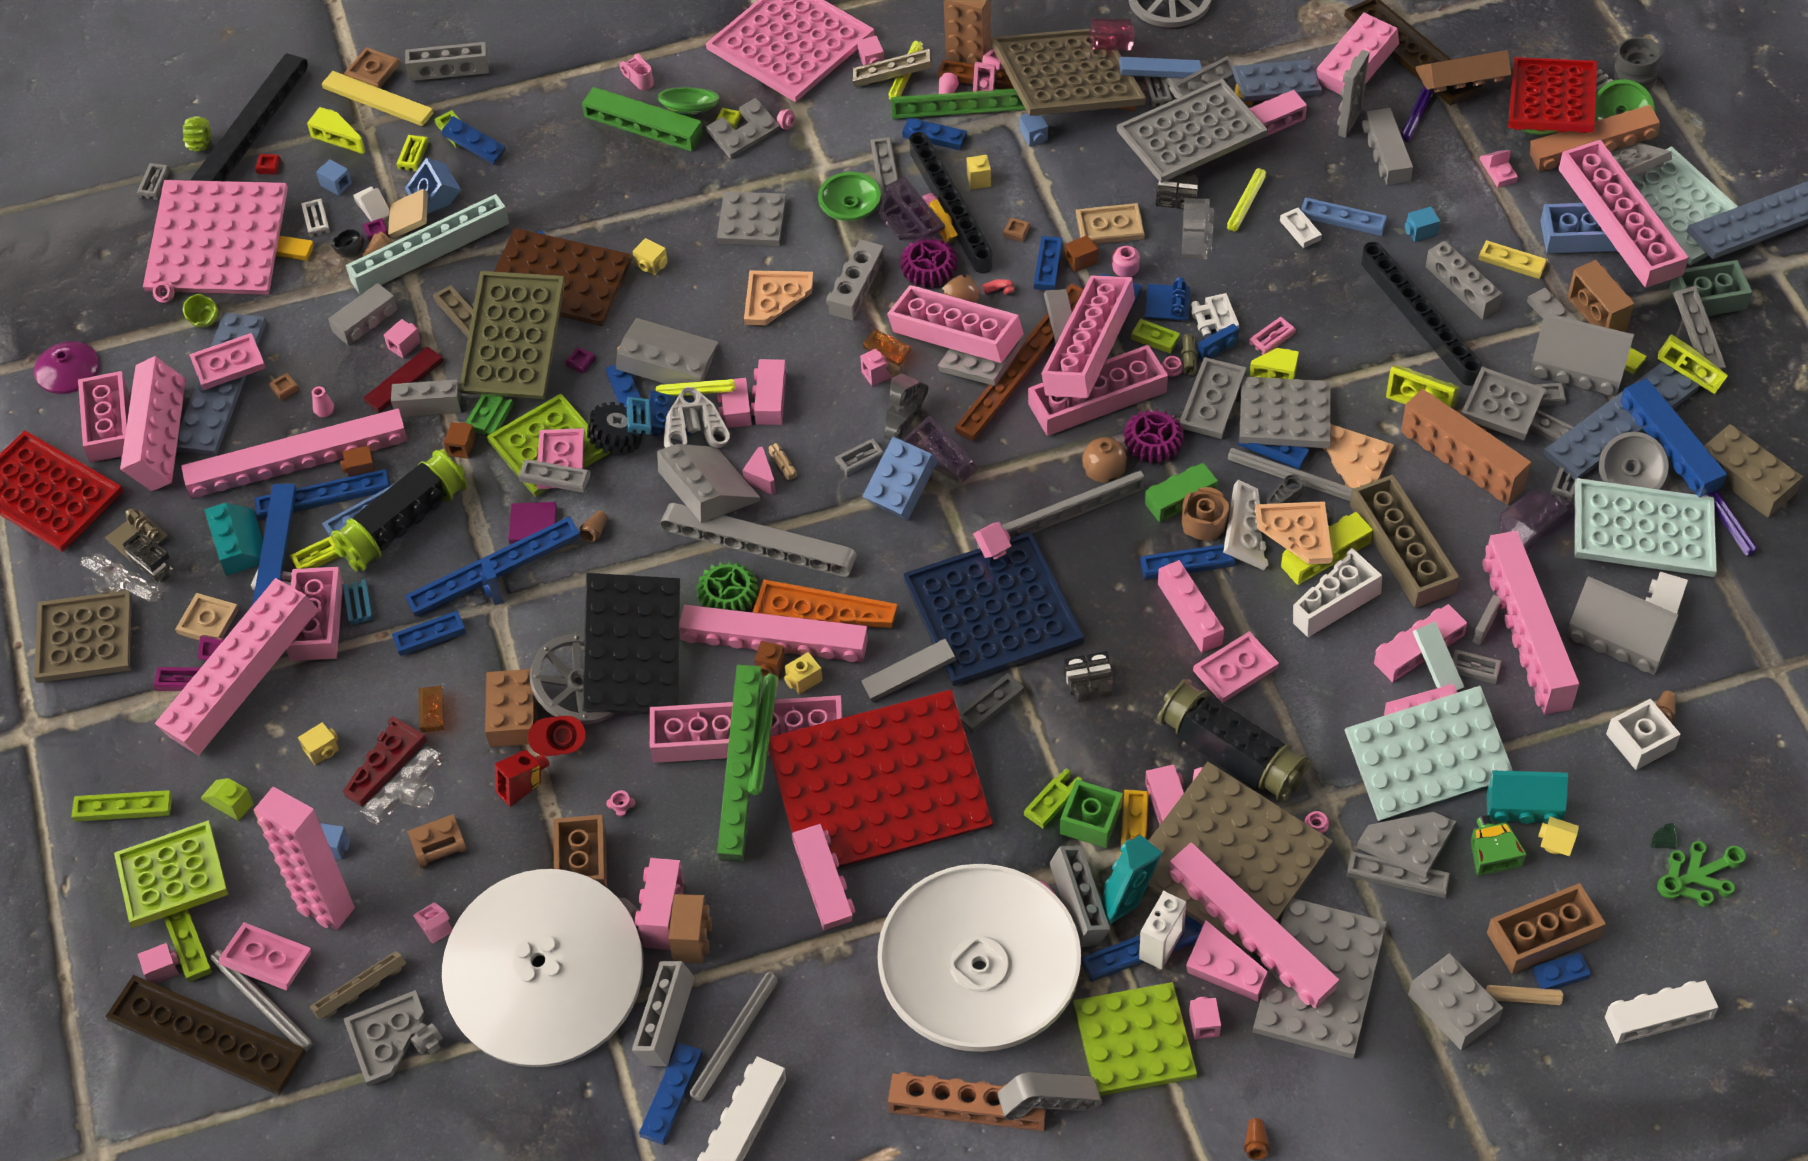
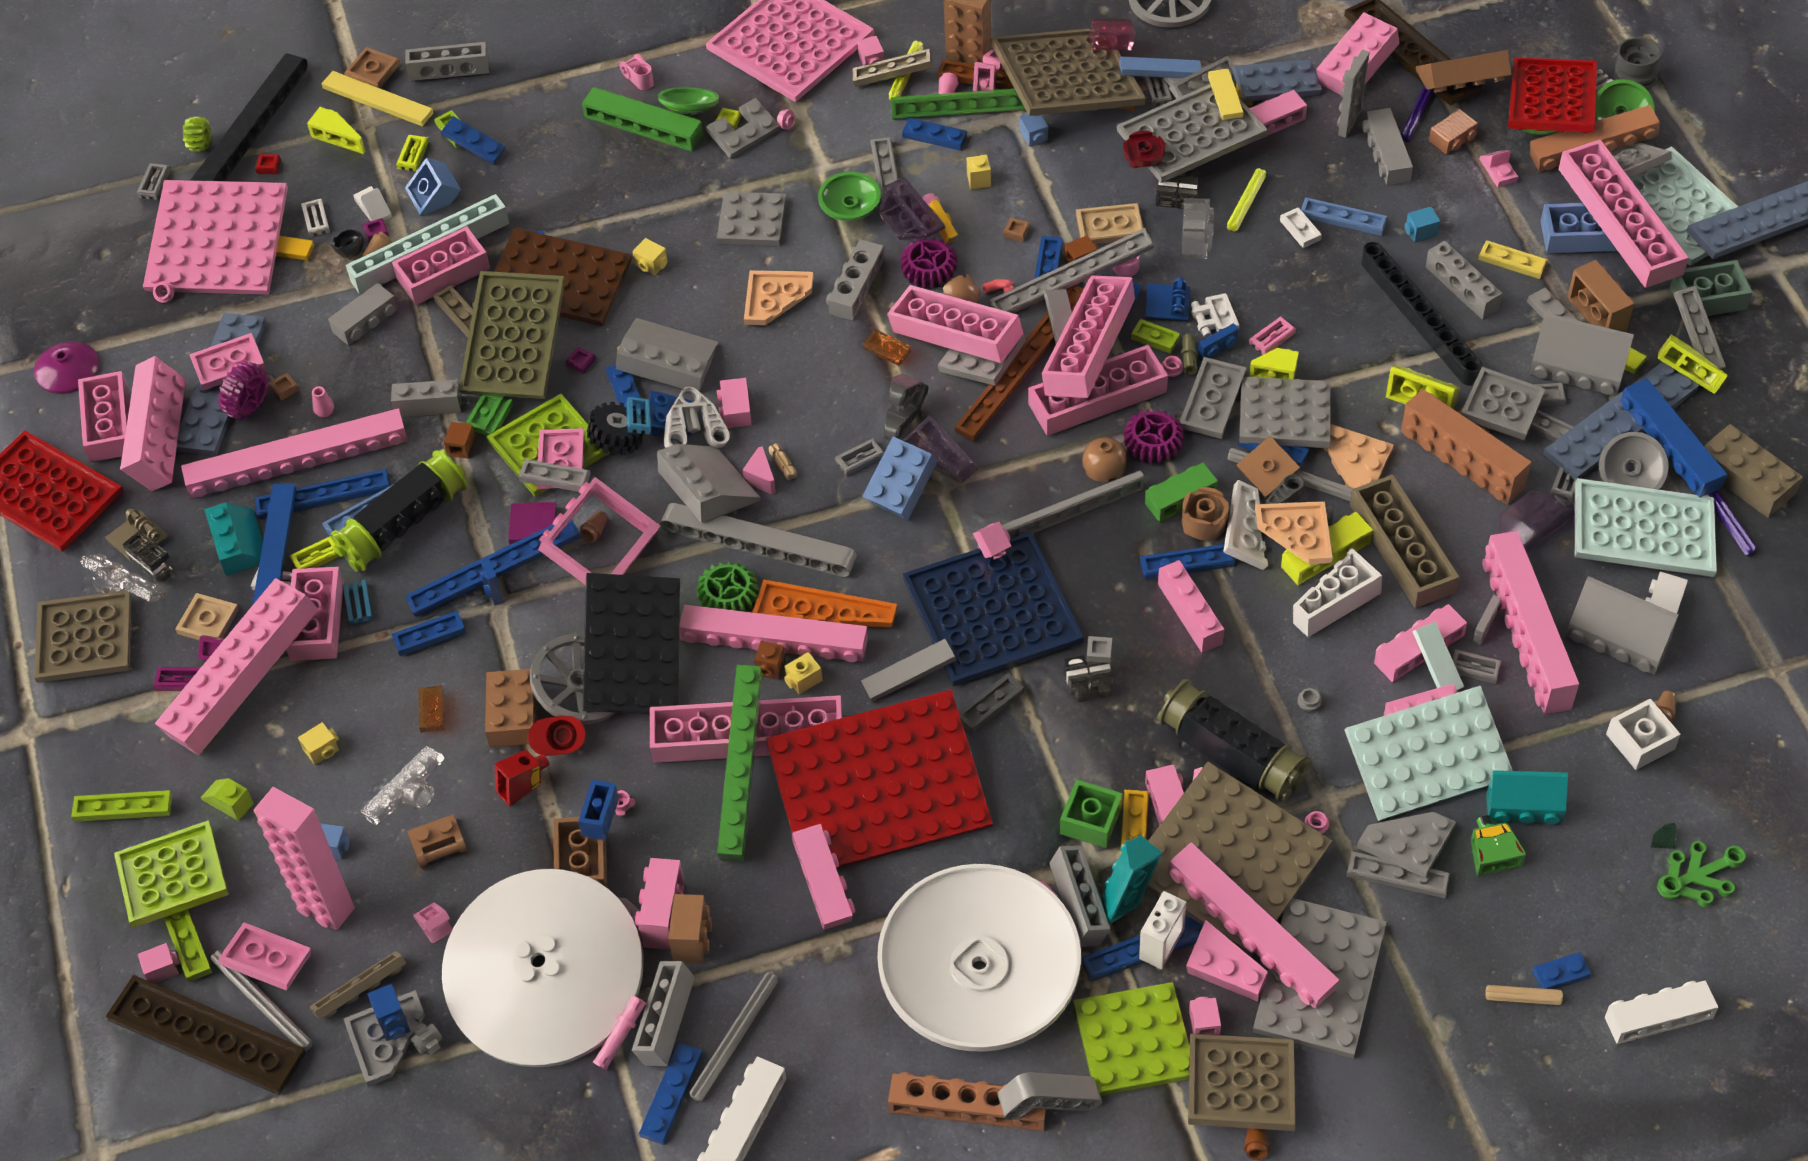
lime hair [183,294,219,328] -> none
medium blue brick [316,159,352,196] -> none
dark orange brick [340,446,375,477] -> none
dark red wing [343,716,427,807] -> none
dark red tile [363,346,443,413] -> none
bright pink brick [384,319,421,358] -> none
tan tile [388,189,428,239] -> none
neon yellow axle [656,379,736,396] -> none
bright green axle [748,673,778,796] -> none
bright pink brick [751,359,787,425] -> none
bright pink brick [860,349,891,387] -> none
black beam [909,132,992,274] -> none
lime hinge [1024,768,1084,828] -> none
bright pink plate [1193,631,1279,703] -> none
light grey brick [1408,953,1503,1050] -> none
medium nougat brick [1487,883,1606,974] -> none
light yellow brick [1538,816,1579,857] -> none
none -> magenta gear [218,361,269,420]
none -> blue brick [367,984,411,1041]
none -> bright pink brick [392,226,490,305]
none -> bright pink window [538,477,660,585]
none -> blue brick [578,780,619,840]
none -> bright pink pin [593,995,647,1070]
none -> light grey tile [989,228,1155,313]
none -> light grey plate [1087,636,1112,663]
none -> dark red plate [1123,131,1165,168]
none -> dark tan plate [1188,1034,1295,1131]
none -> light yellow tile [1208,69,1243,120]
none -> medium nougat plate [1236,436,1301,499]
none -> light grey plate [1297,688,1322,711]
none -> nougat brick [1429,109,1478,155]

